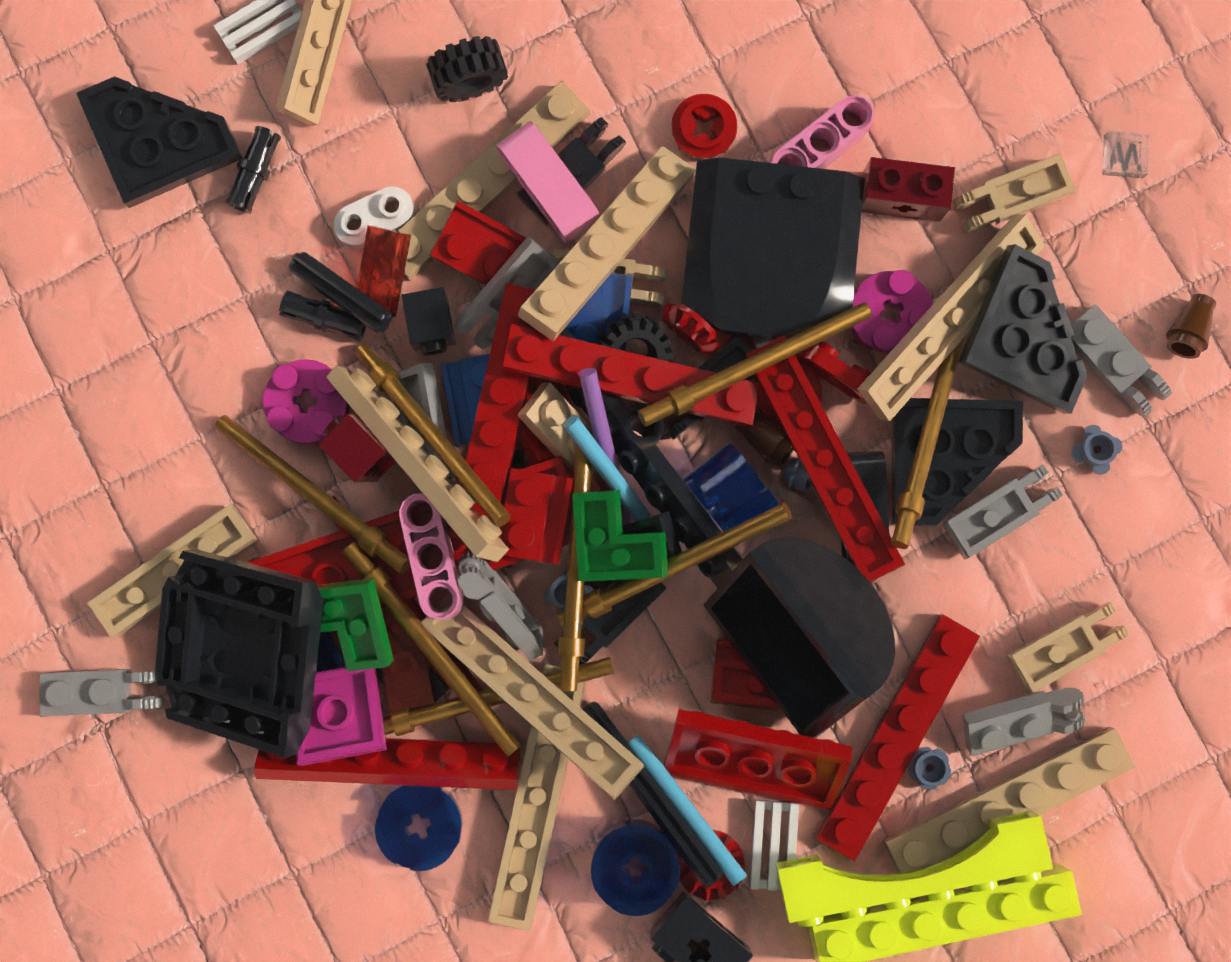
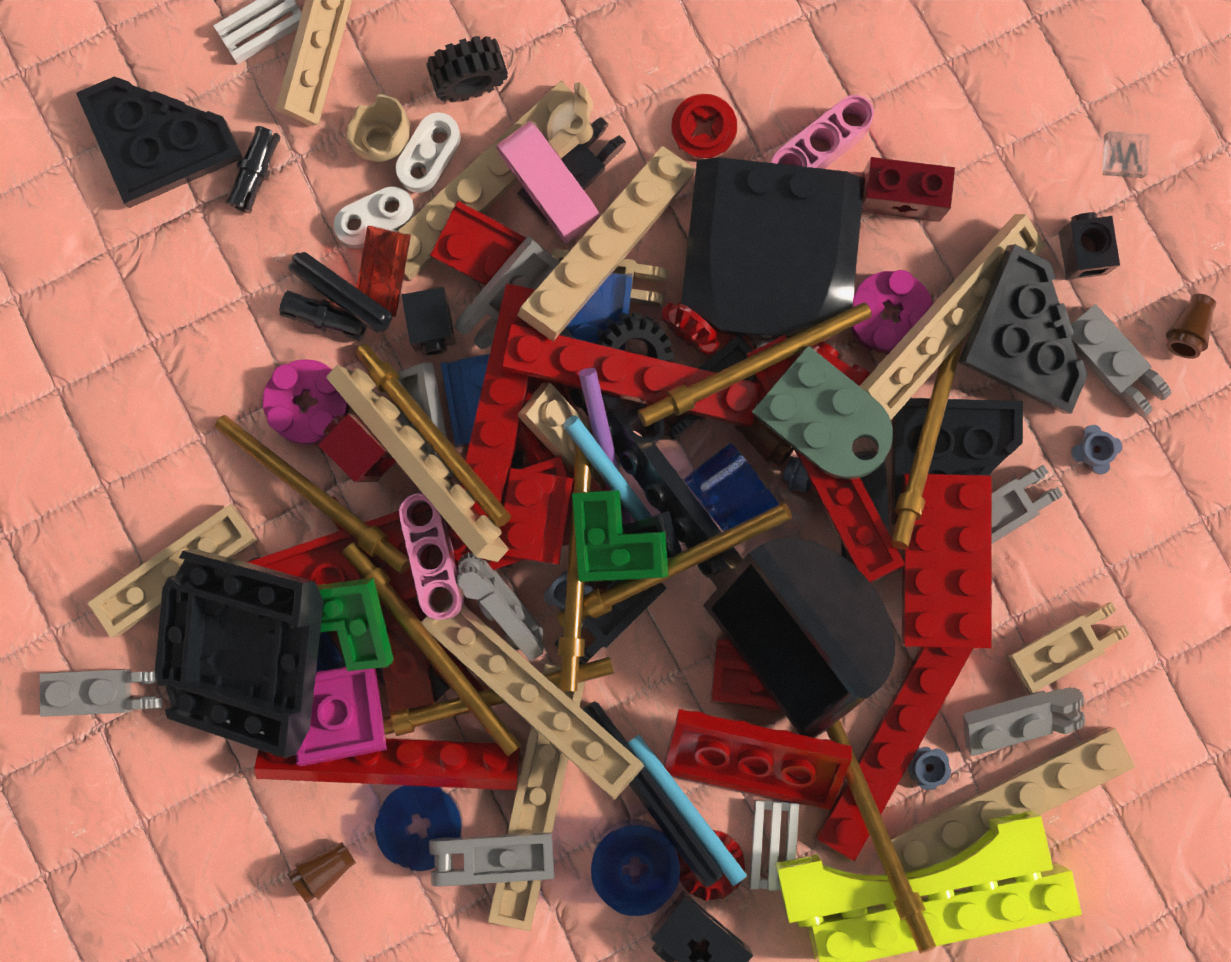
tan hinge [952,154,1077,233] -> none
none -> reddish brown cone [288,842,356,903]
none -> tan hair [347,94,410,162]
none -> white plate [396,112,461,193]
none -> light grey plate [429,832,555,887]
none -> tan piece [547,82,593,159]
none -> sand green plate [752,346,893,479]
none -> pearl gold bar [826,720,937,954]
none -> red plate [901,474,992,649]
none -> black brick [1059,212,1120,280]

